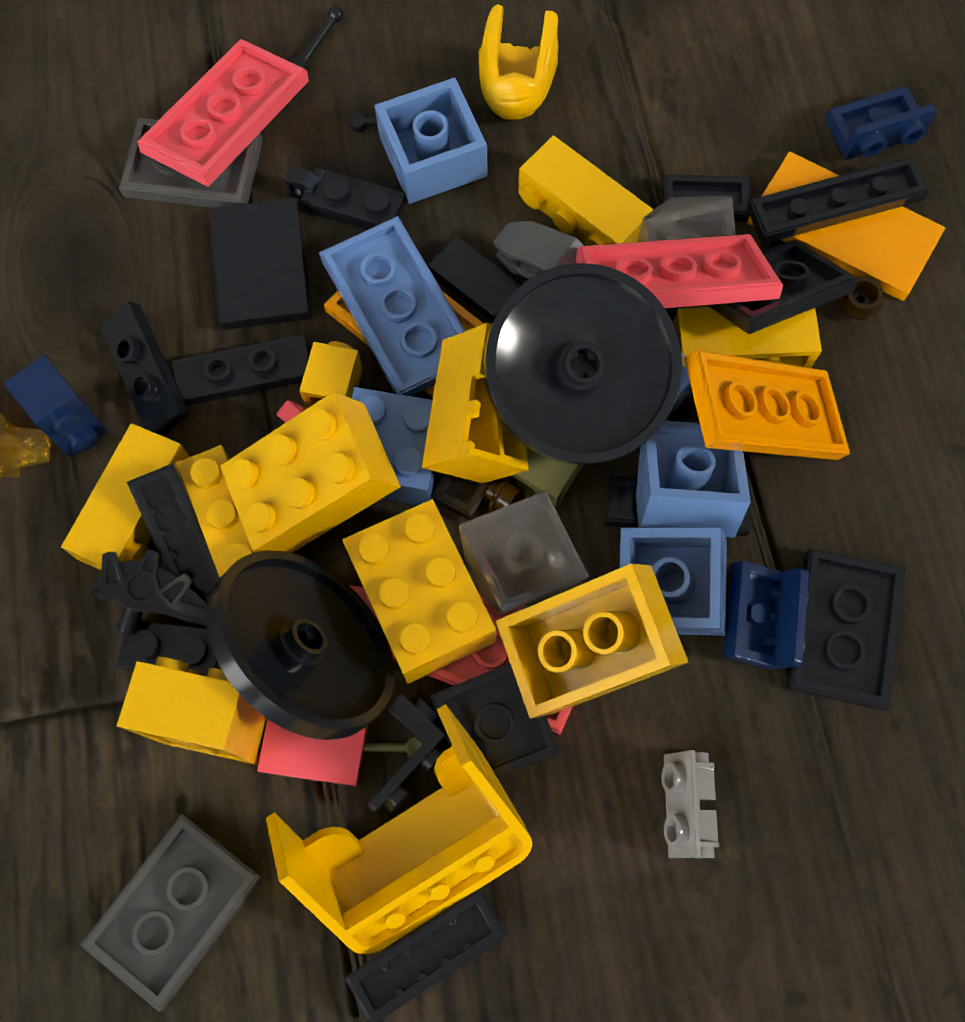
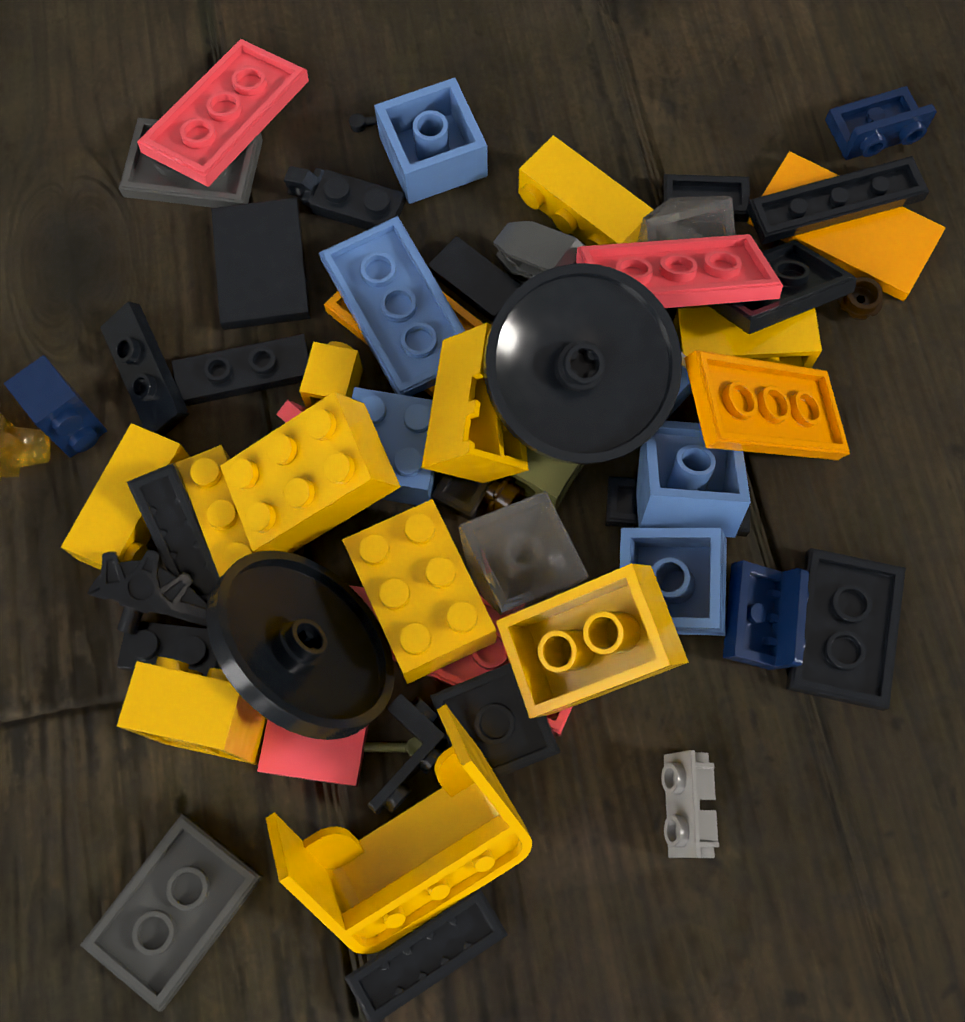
black hinge [291,6,344,70] -> none
yellow hair [479,4,558,120] -> none

